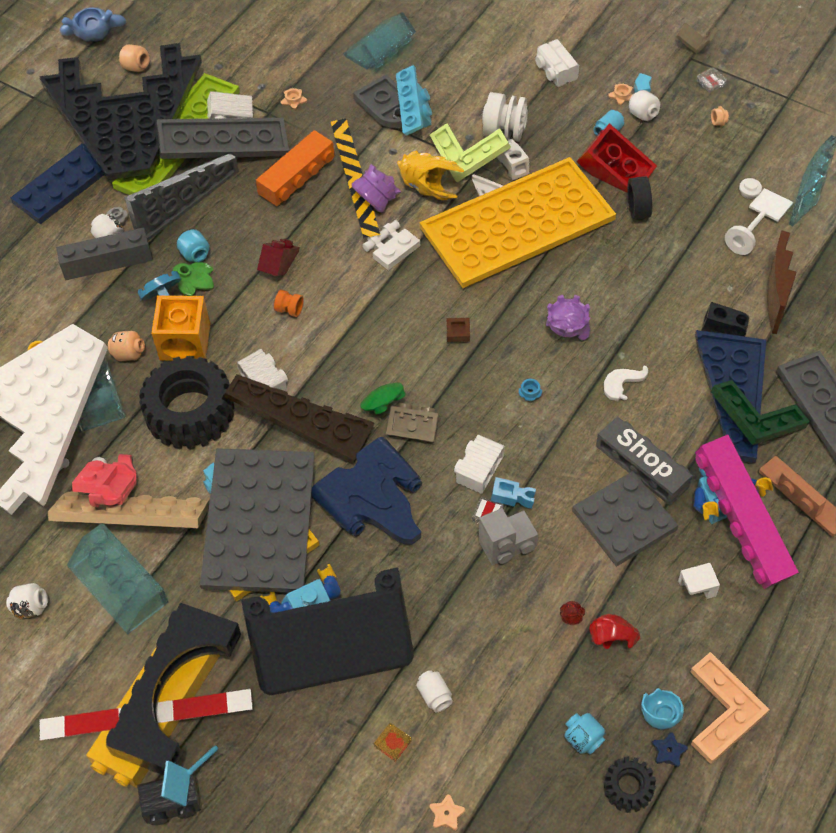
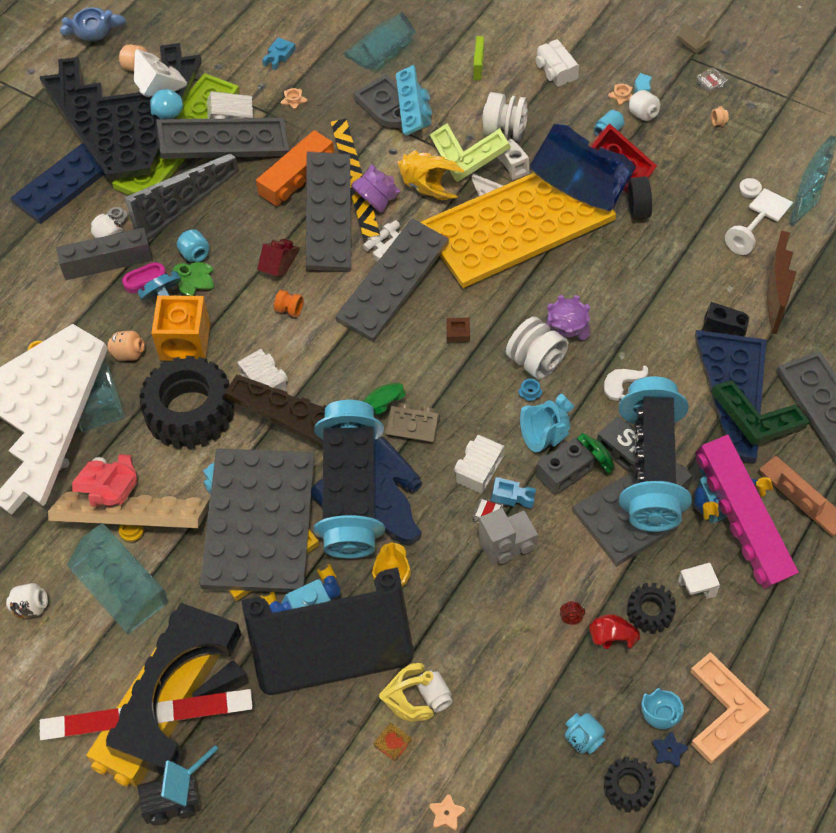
none -> yellow plate [118,524,144,542]
none -> dark pink tile [122,262,166,293]
none -> white slope [134,49,187,97]
none -> medium azure hair [150,89,183,119]
none -> black slope [192,660,249,697]
none -> dark azure plate [262,37,296,70]
none -> dark grey plate [306,152,351,272]
none -> brick [314,400,385,559]
none -> dark grey plate [335,218,449,343]
none -> yellow hair [372,542,411,587]
none -> light yellow helmet [379,663,434,722]
none -> lime tile [473,36,484,80]
none -> white wheel [506,317,569,380]
none -> medium azure helmet [520,393,574,452]
none -> clear blue panel [529,124,636,211]
none -> dark grey brick [536,437,595,496]
none -> green dish [577,433,615,474]
none -> brick [619,376,692,532]
none -> black tyre [627,583,676,634]

